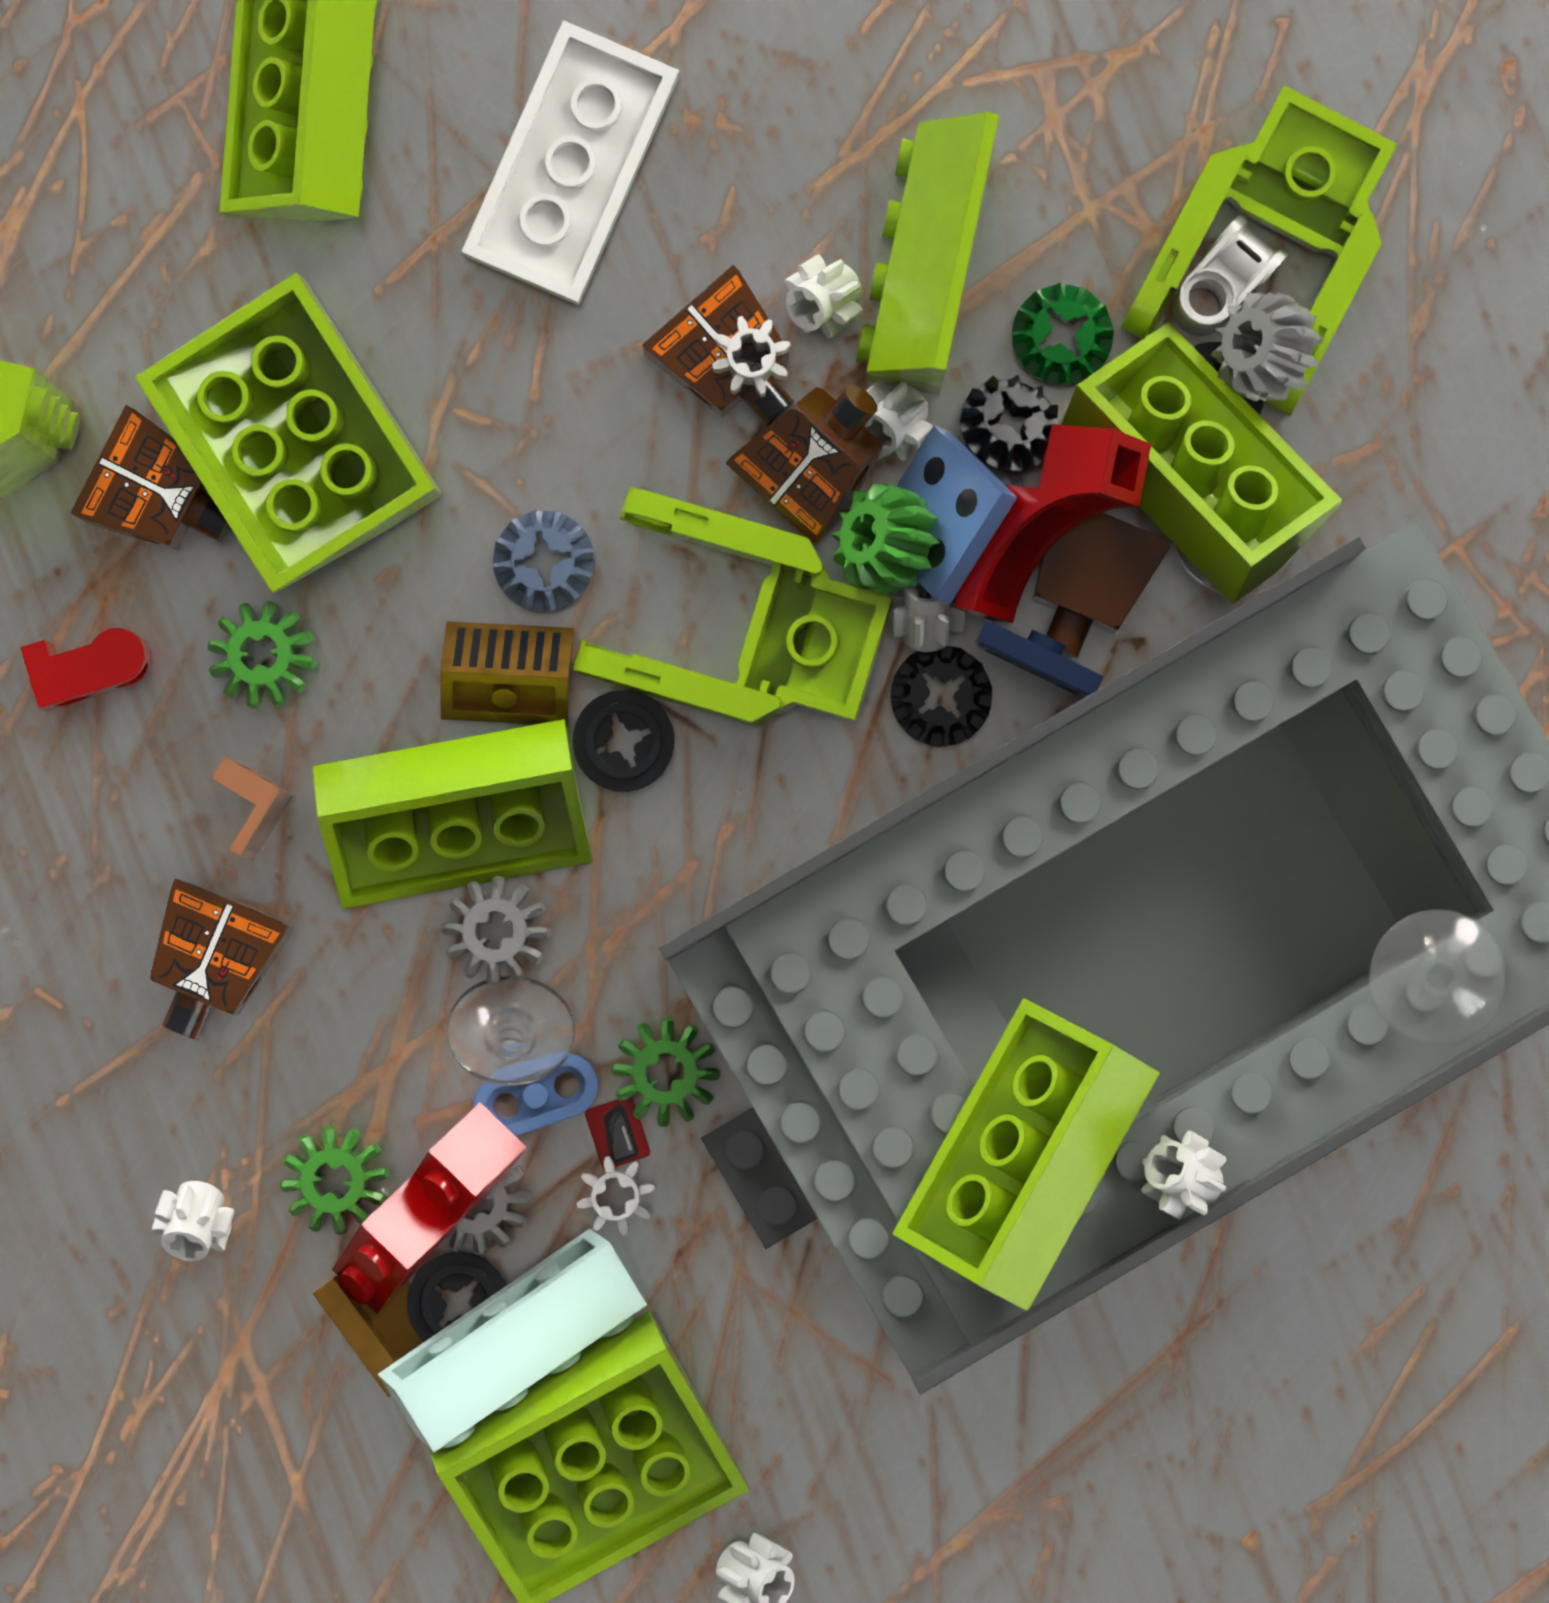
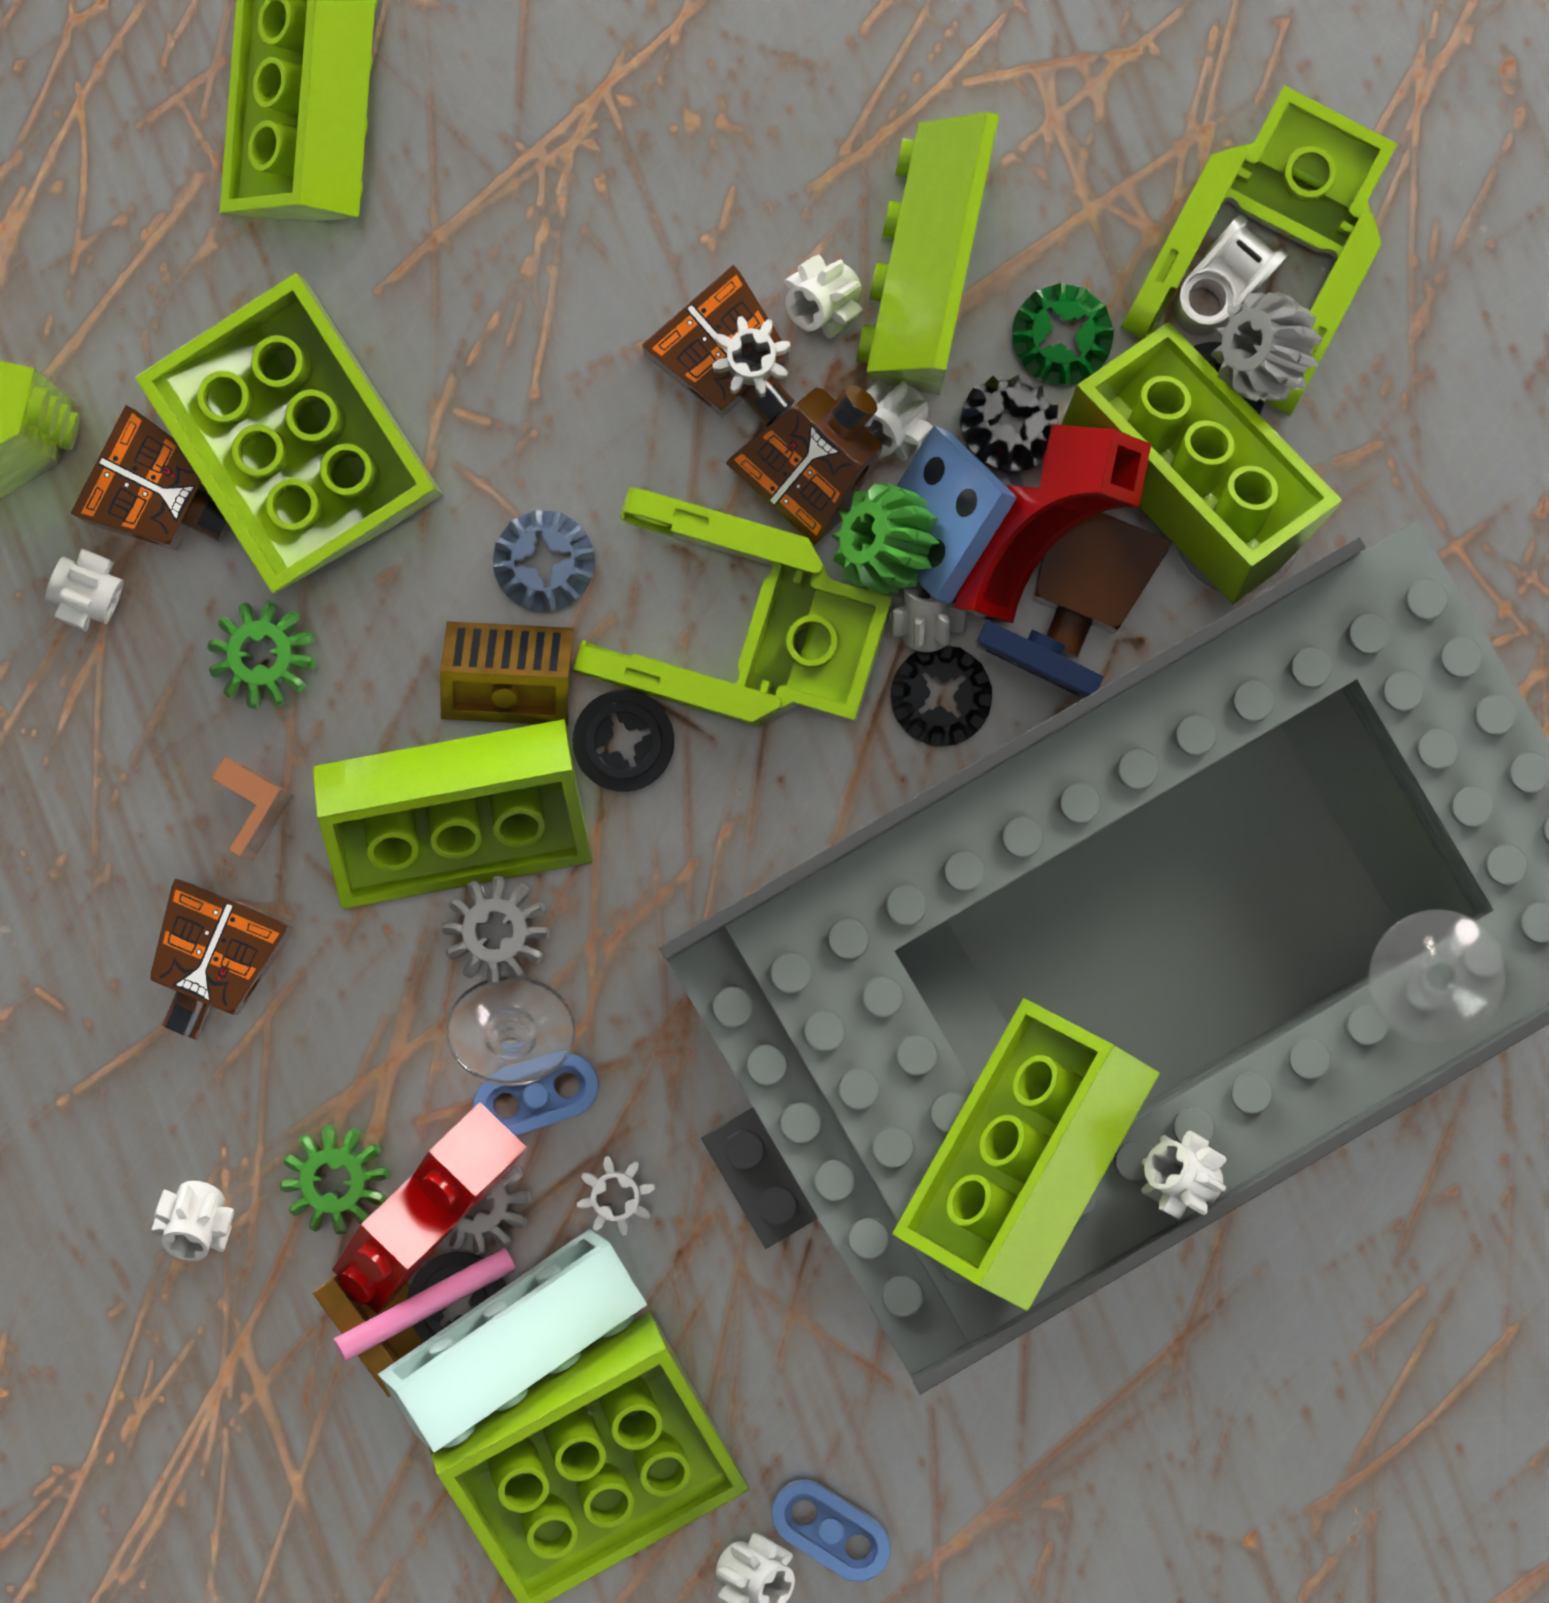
red leg [20,628,152,712] -> none
white plate [461,20,680,306] -> none
sticker [585,1097,650,1170] -> none
bright green gear [611,1017,720,1127] -> none
none -> white gear [45,549,123,632]
none -> bright pink bar [333,1248,516,1362]
none -> medium blue plate [772,1479,890,1582]

